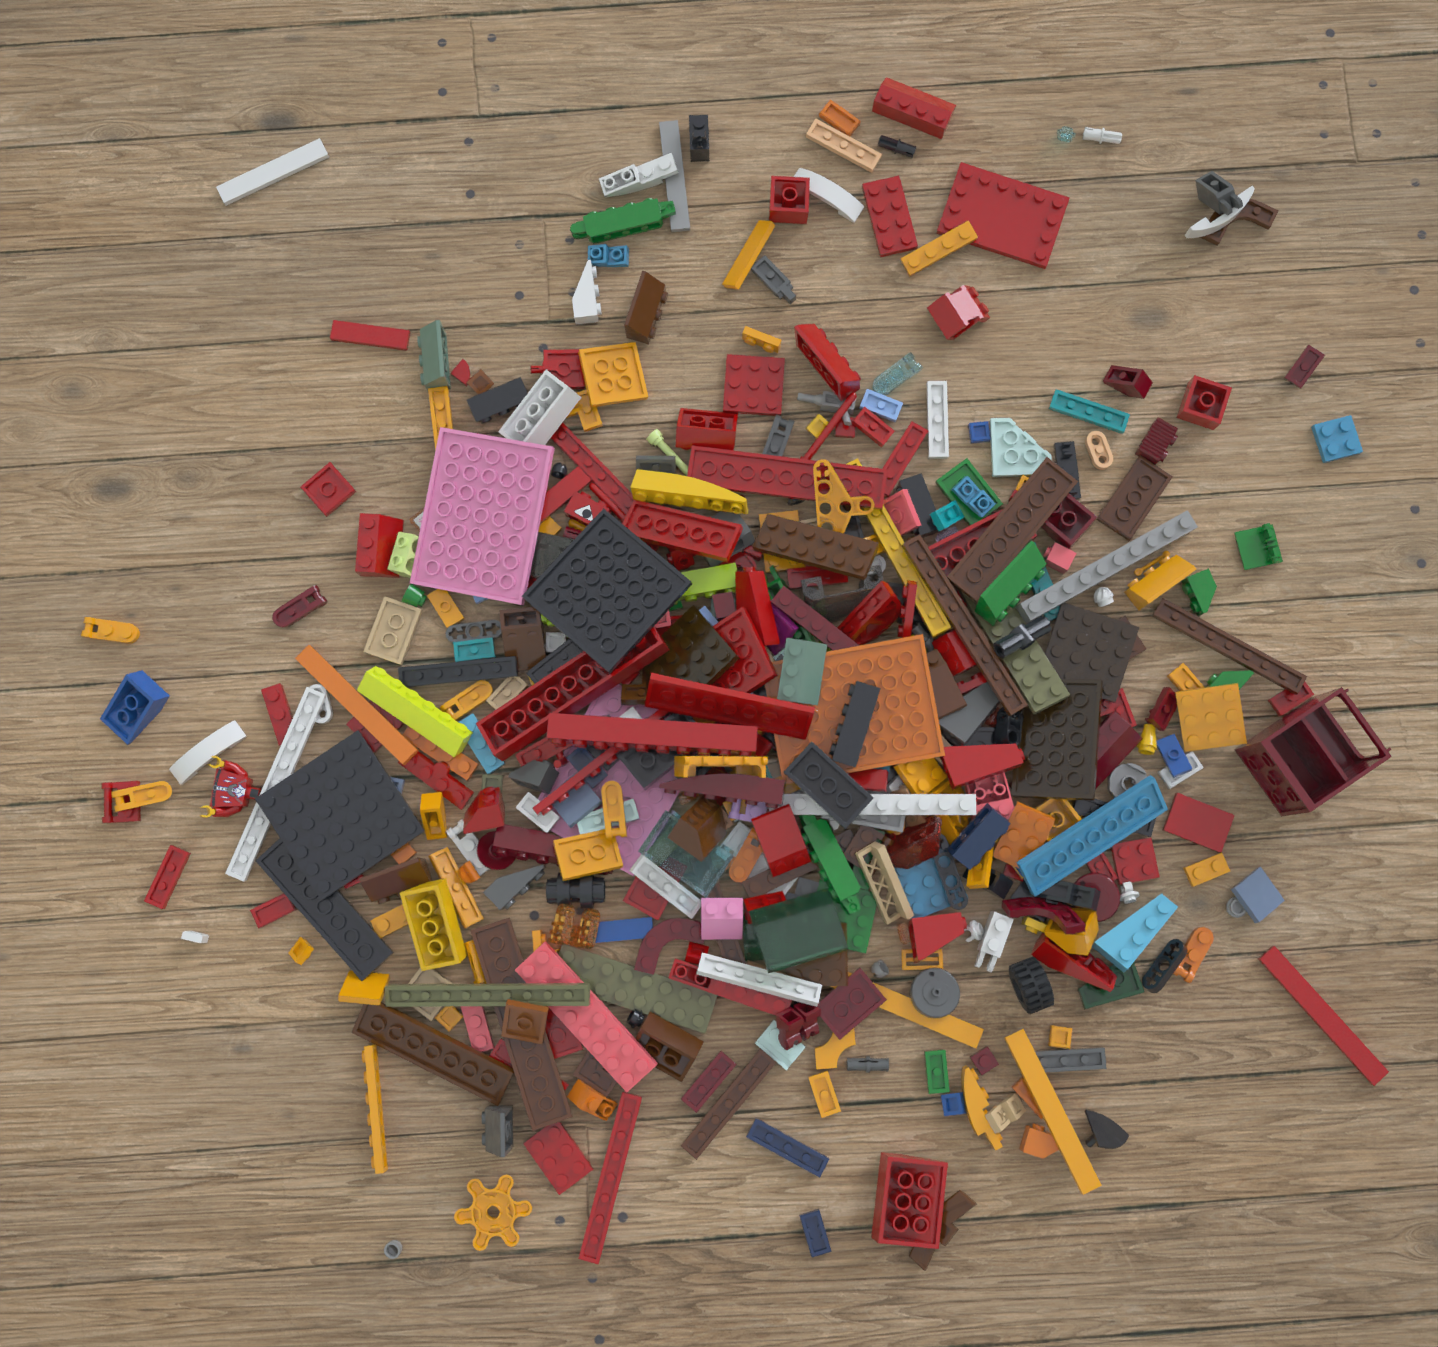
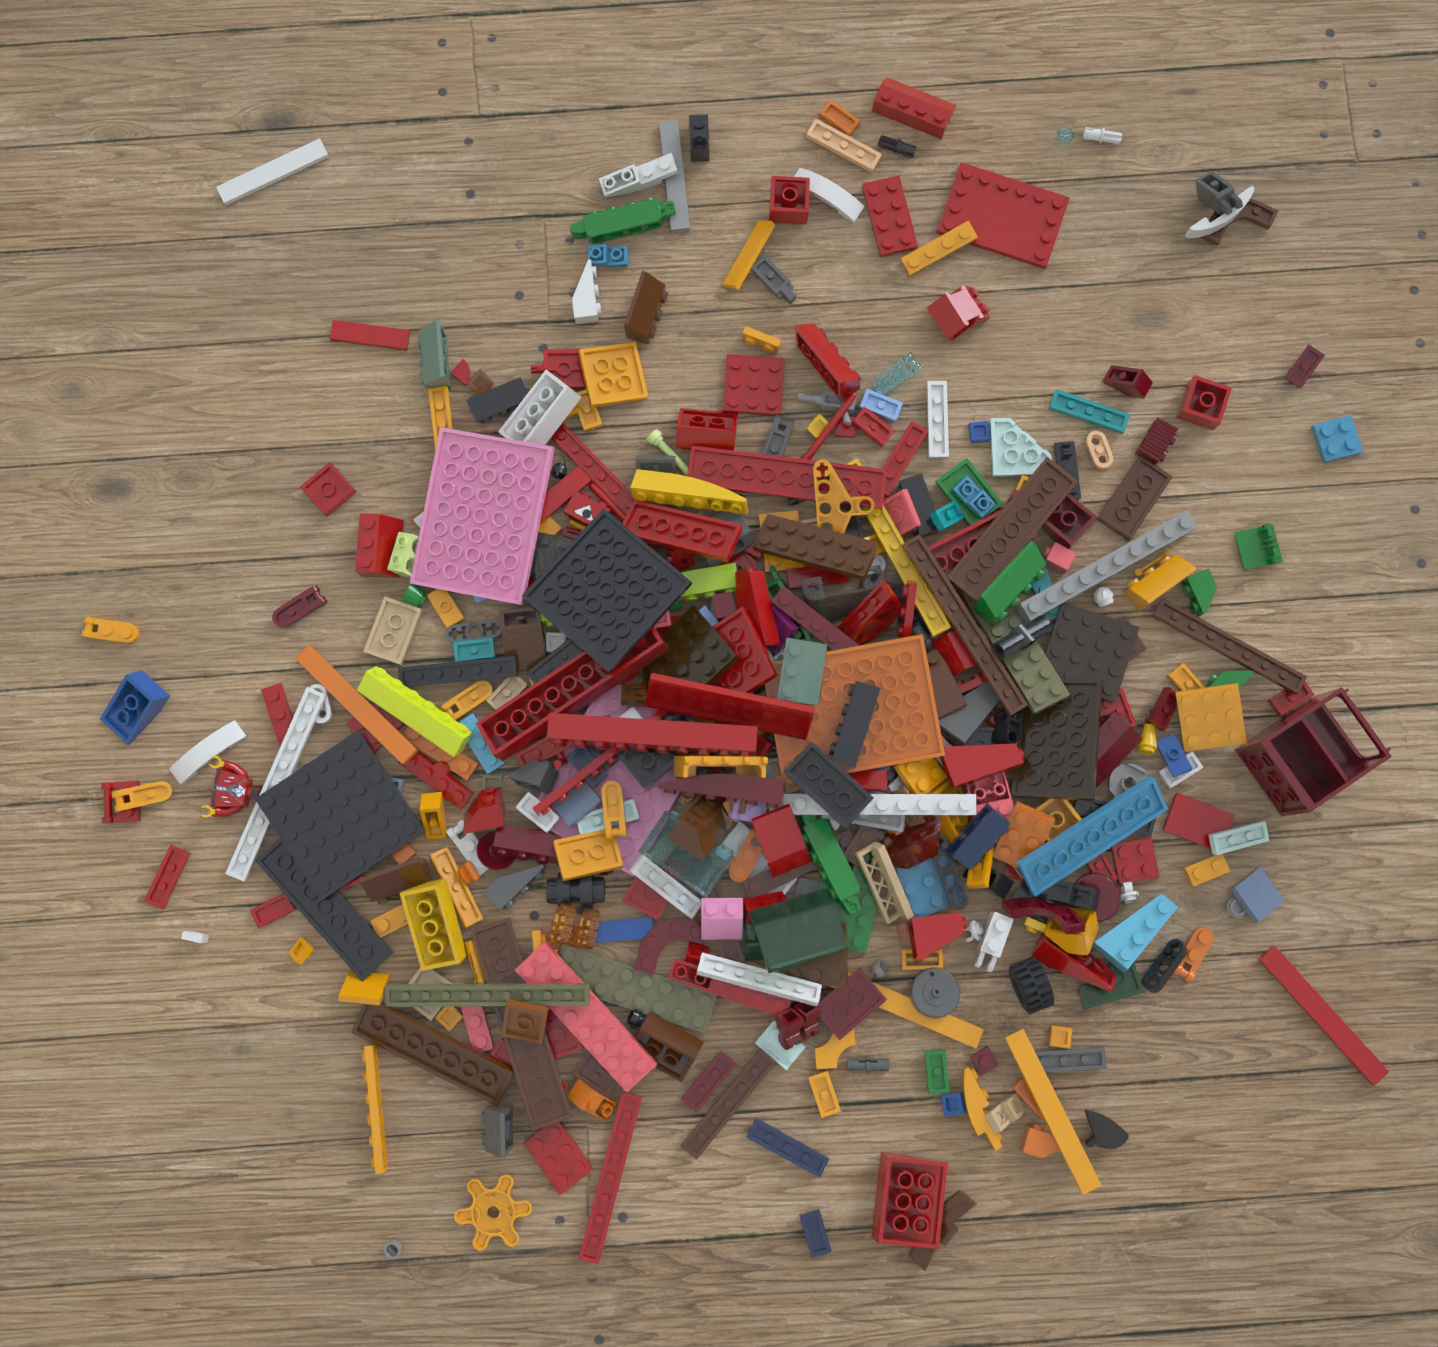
clear purple plate [935,526,958,542] -> none
none -> light aqua plate [1209,821,1270,855]

